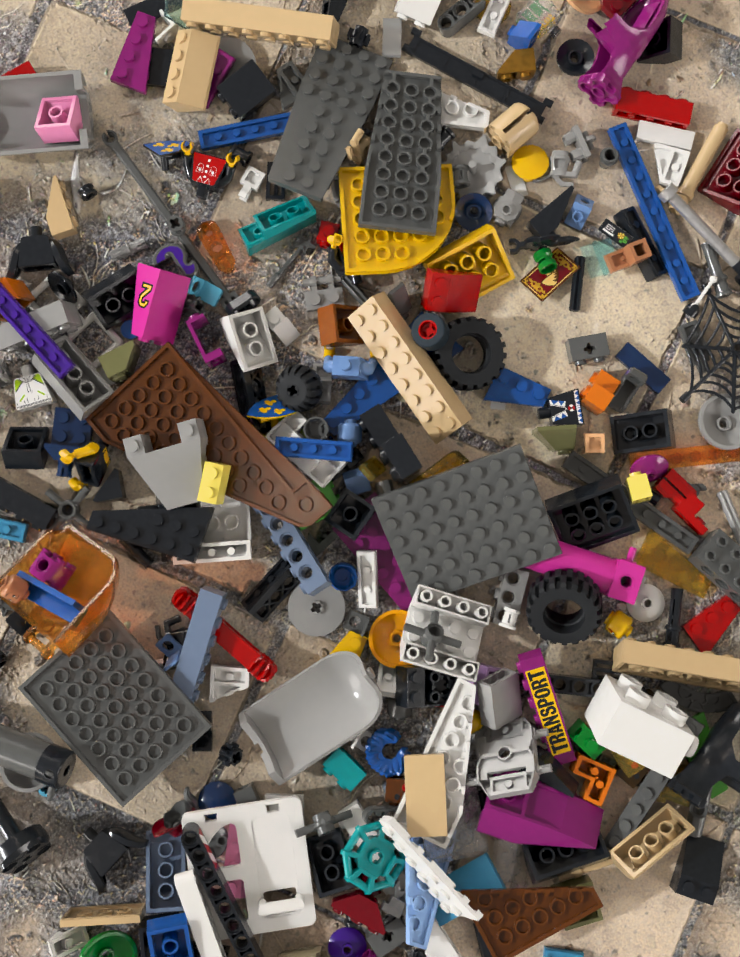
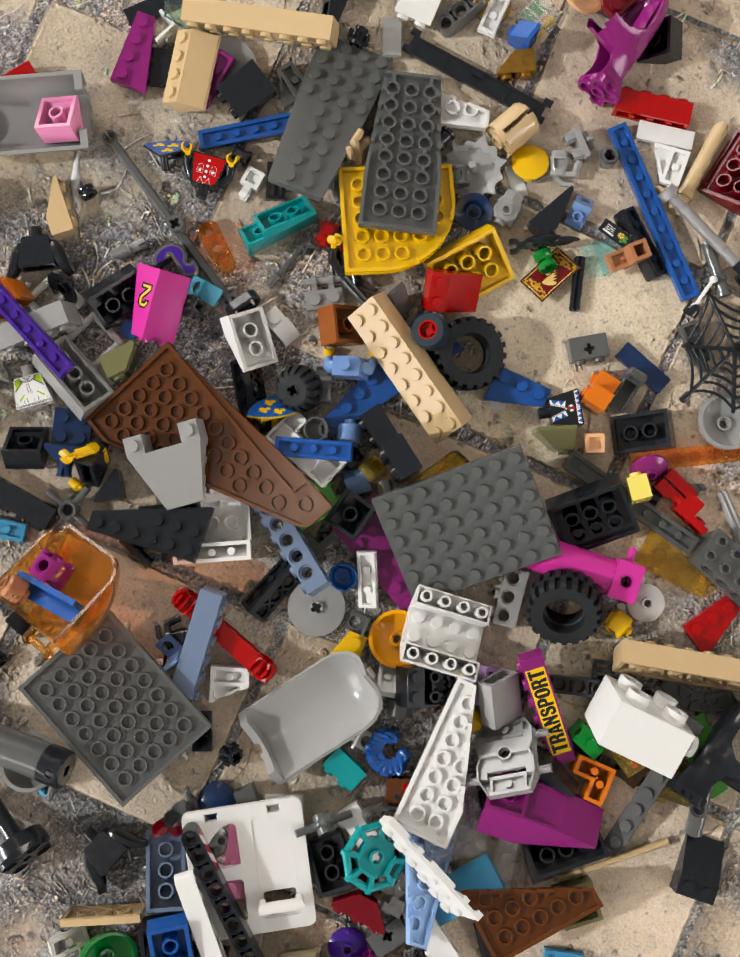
magenta panel [185,313,228,369] -> none
light yellow brick [197,461,231,505] -> none
dark grey bar [403,610,462,662] -> none
tan tile [404,753,448,837] -> none
white bush [499,606,521,630] -> none
black dish [556,39,594,76] -> none
tan slope [609,803,695,880] -> none
black pin [663,588,684,647] -> none

